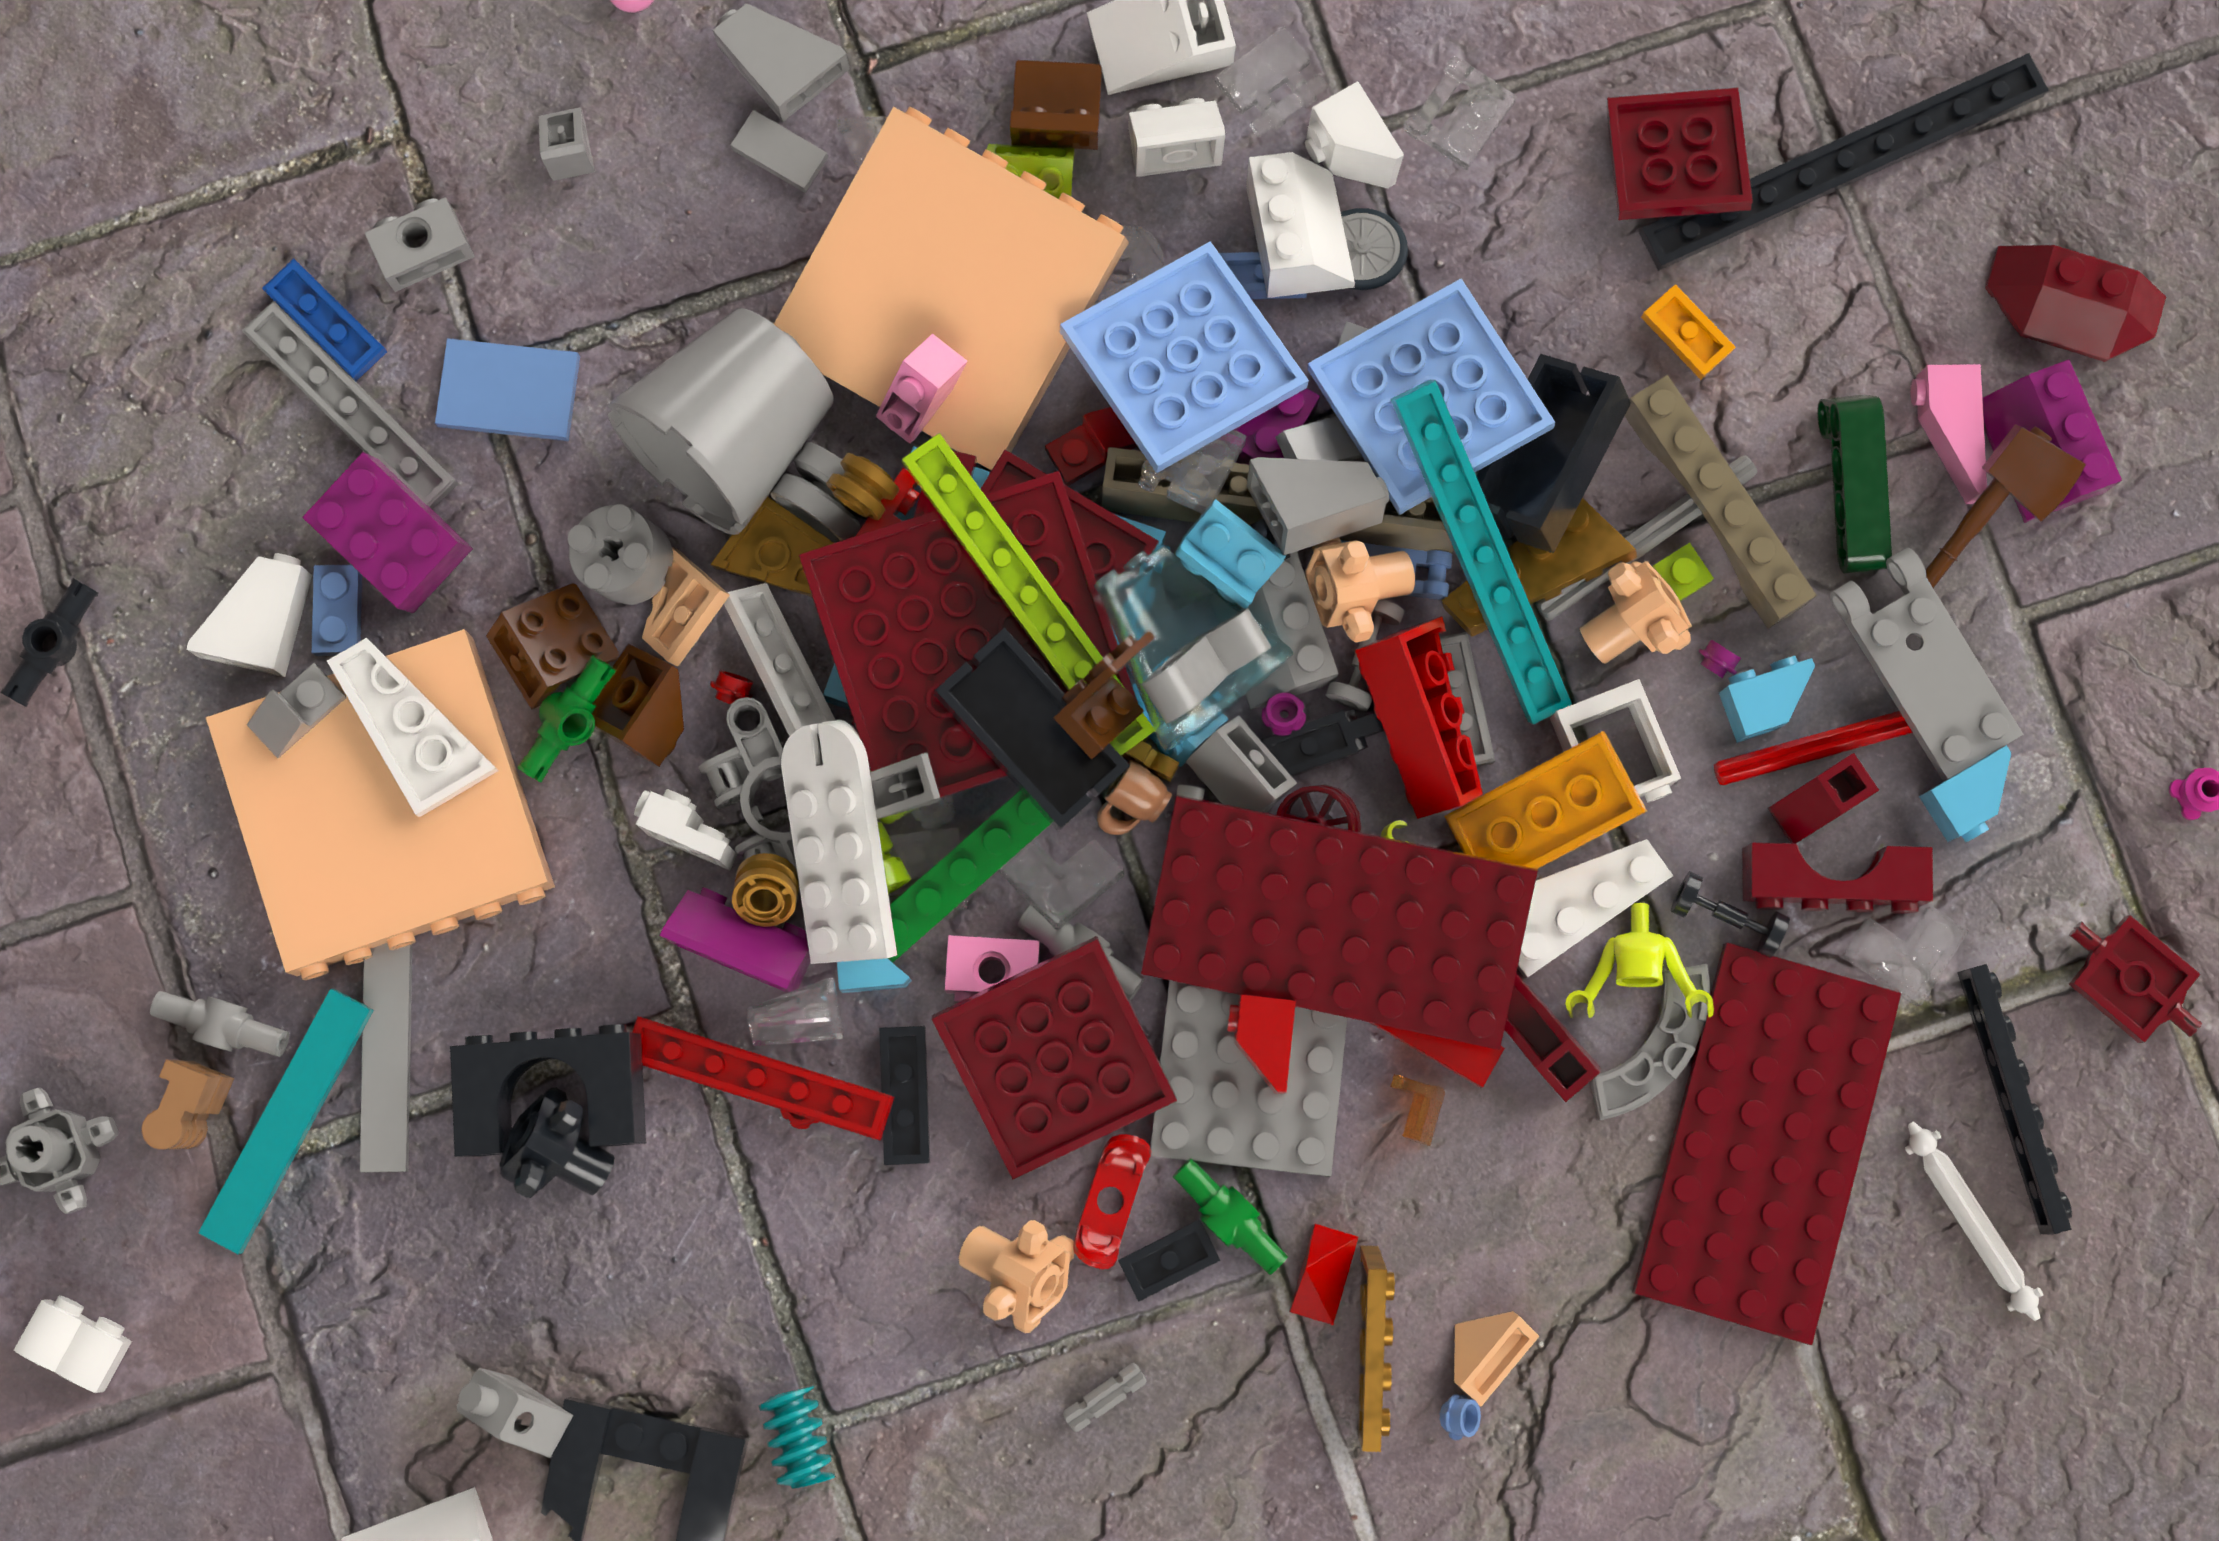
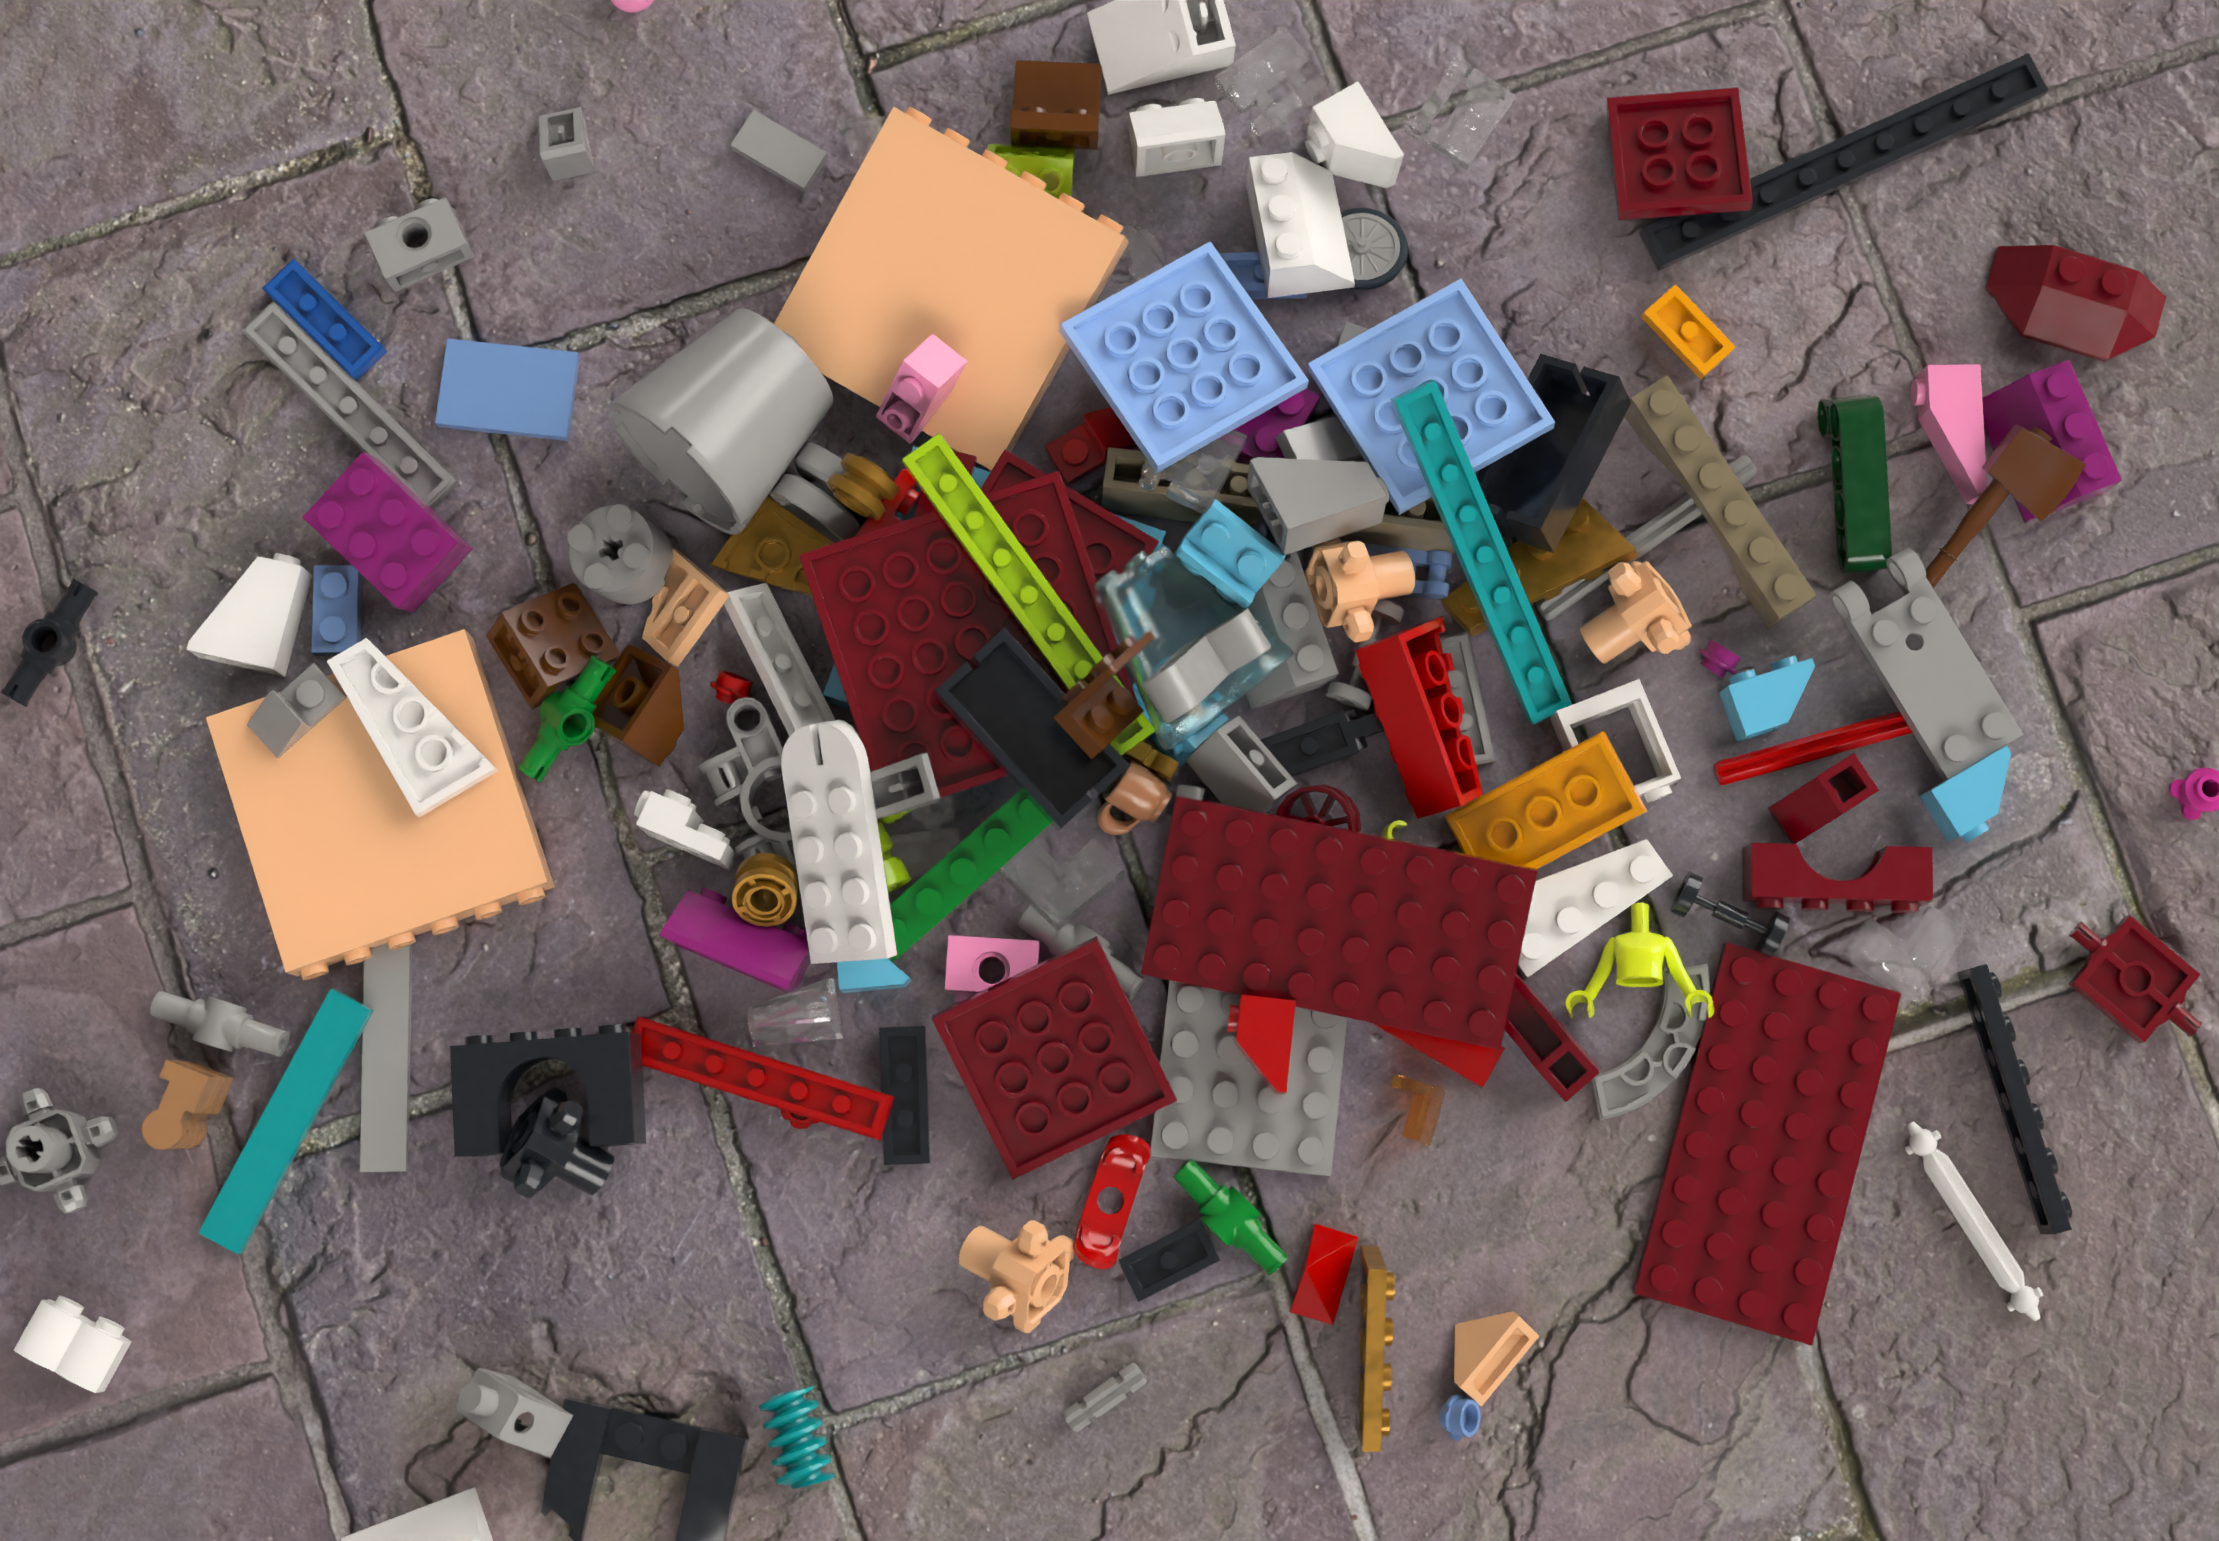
light grey slope [713,3,850,122] -> none
magenta plate [1262,693,1306,736] -> none
lime plate [1652,542,1714,602] -> none

